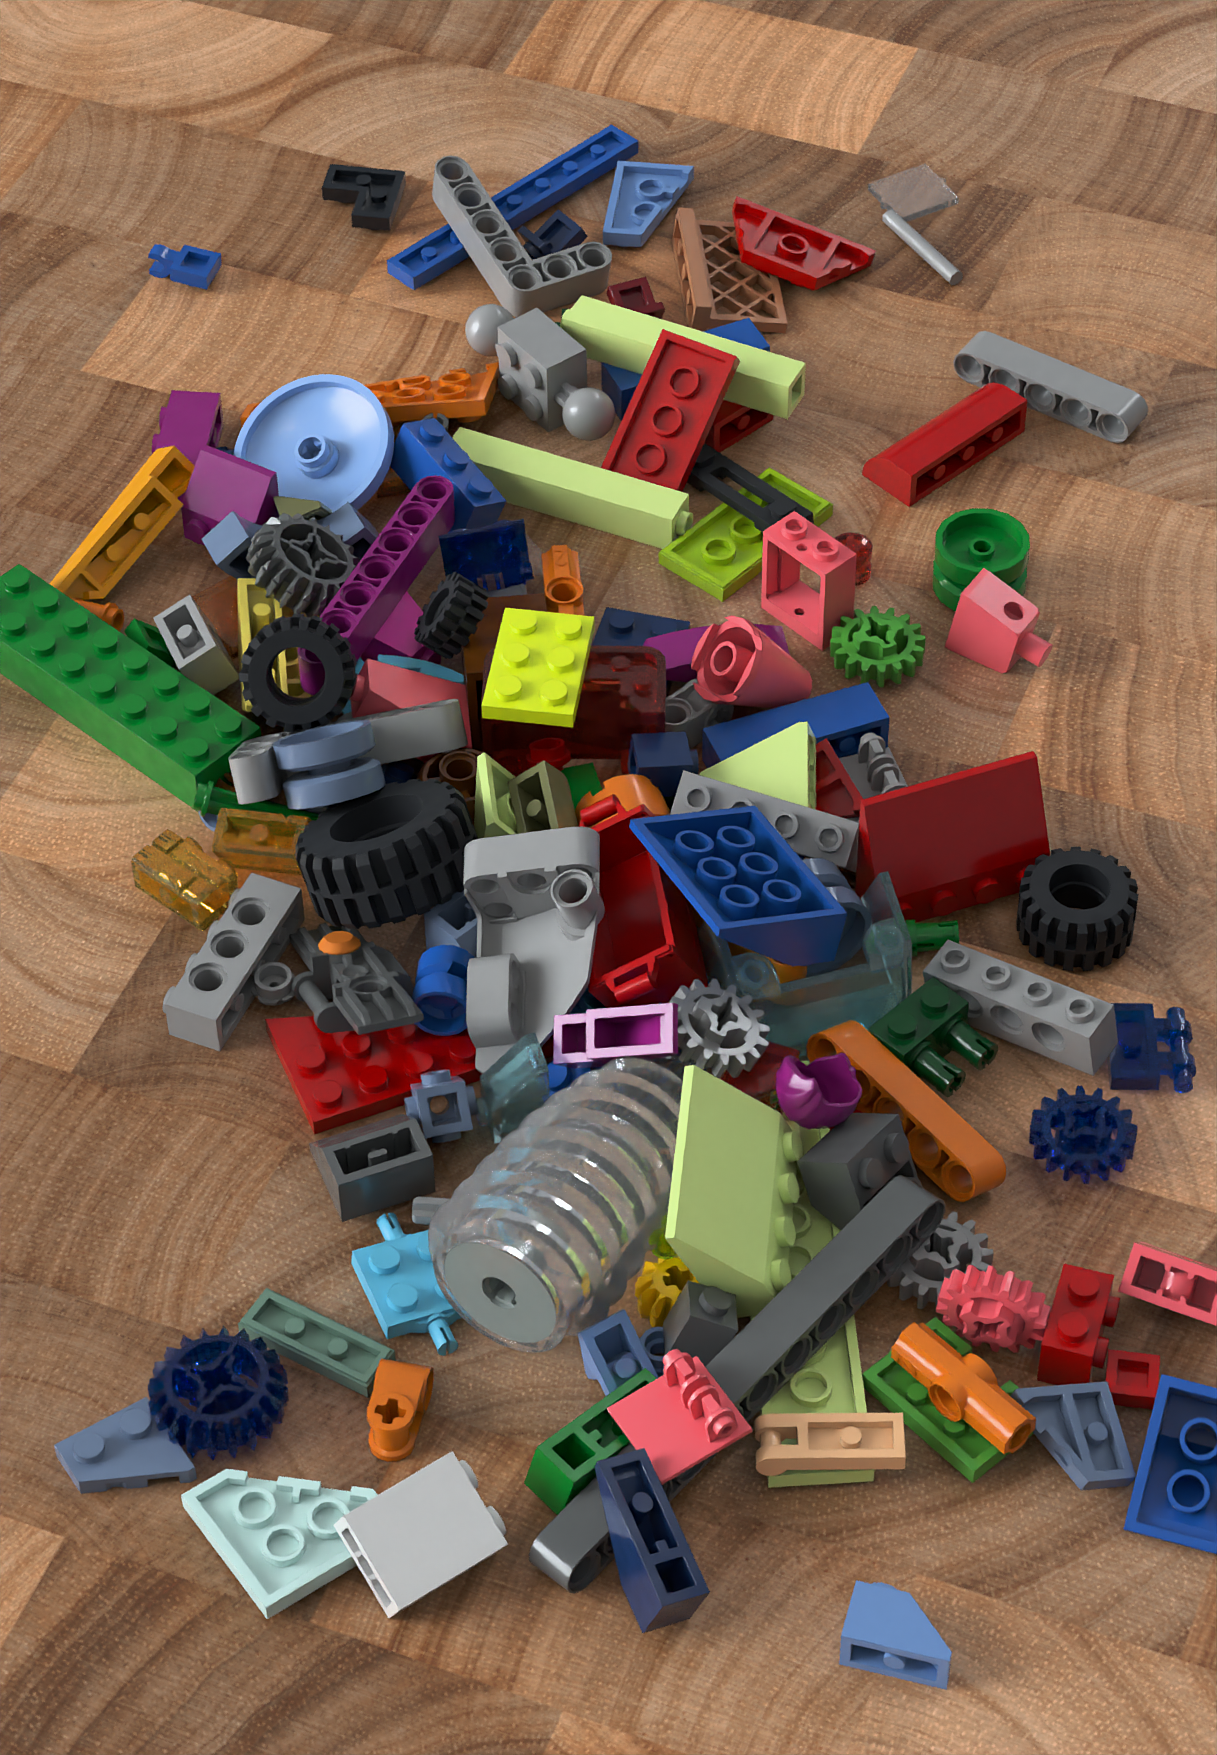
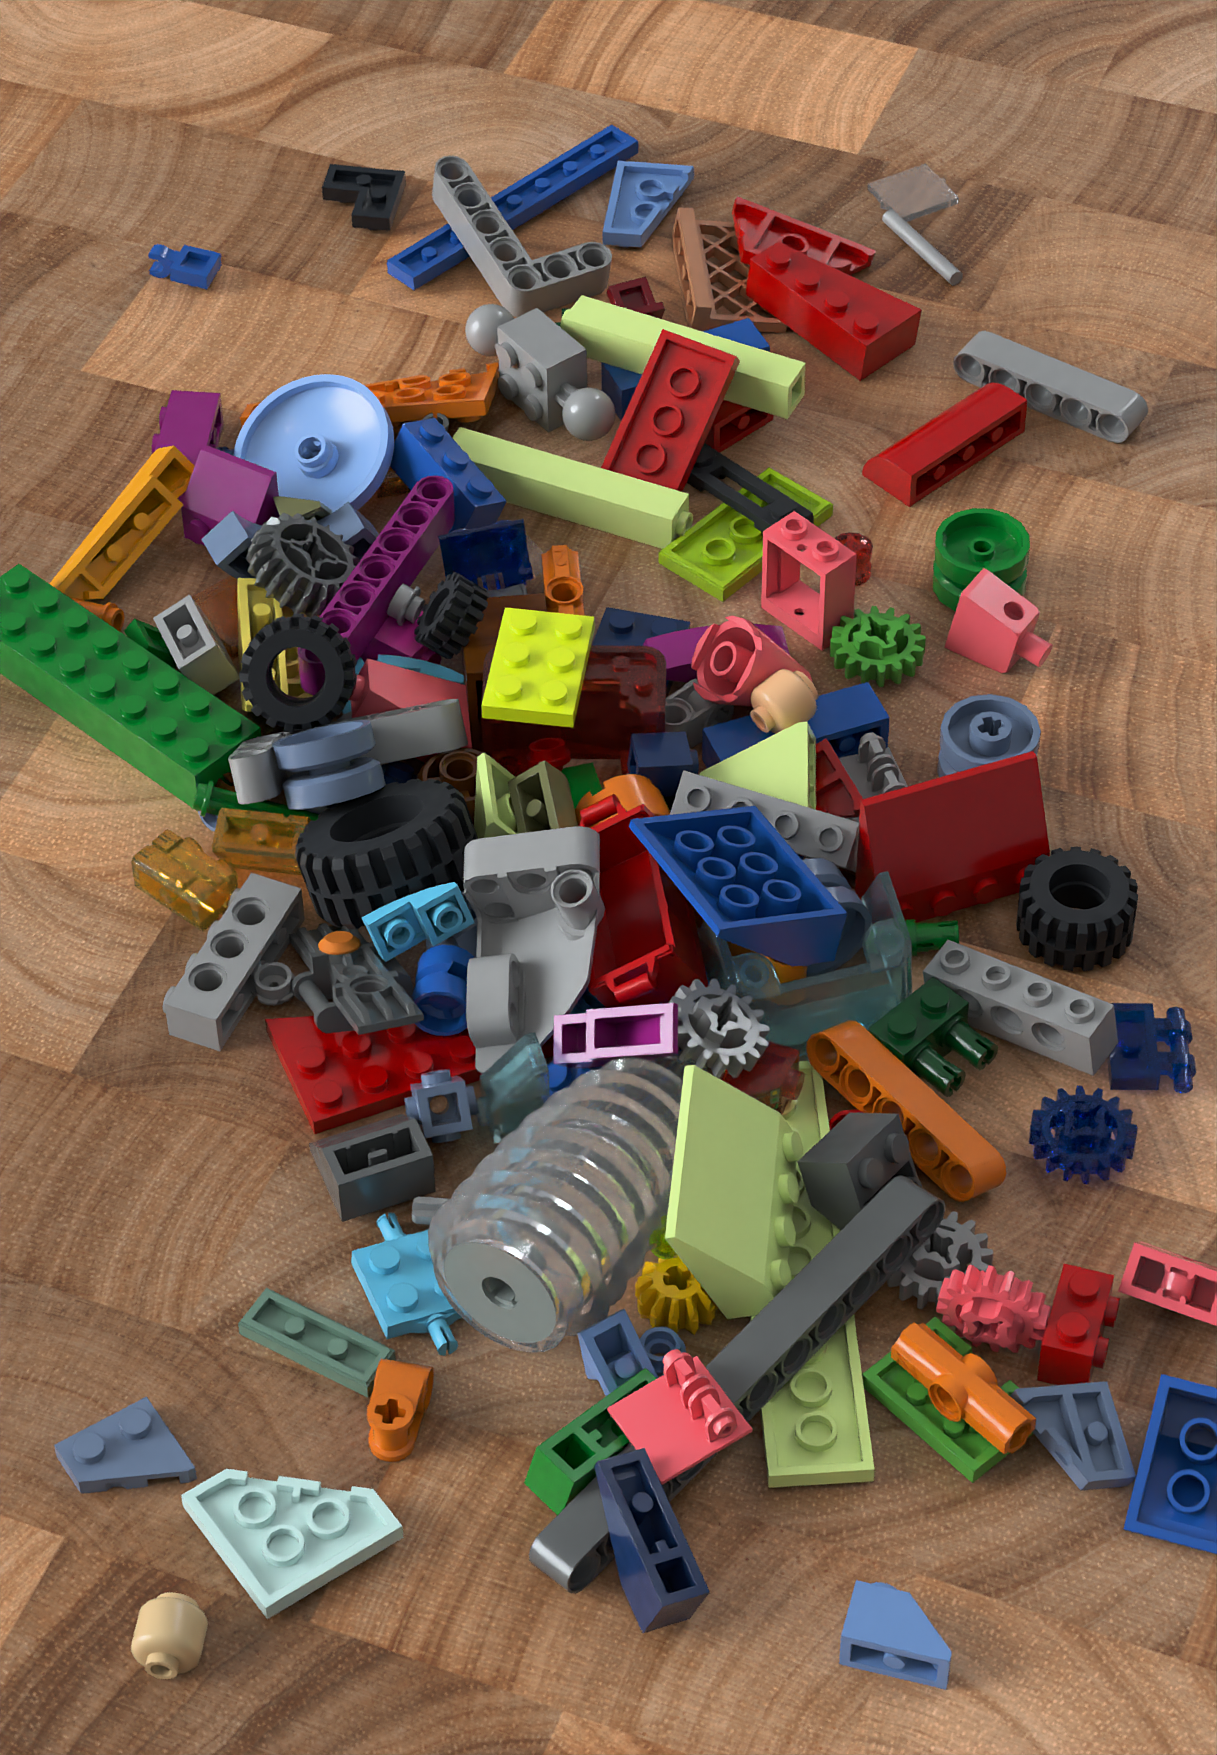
clear blue gear [148,1325,289,1461] -> none
white brick [334,1451,508,1618] -> none
dark blue bracket [518,209,588,260] -> none
dark grey brick [663,1280,738,1367] -> none
light nougat plate [754,1413,906,1476] -> none
magenta hair [775,1053,862,1130] -> none
red plate [1105,1349,1160,1410] -> none
none -> tan head [131,1592,208,1679]
none -> medium azure slope [362,882,475,962]
none -> light grey plate [387,584,425,626]
none -> red wedge [745,242,922,381]
none -> light nougat head [750,669,818,734]
none -> sand blue wheel [937,694,1041,777]

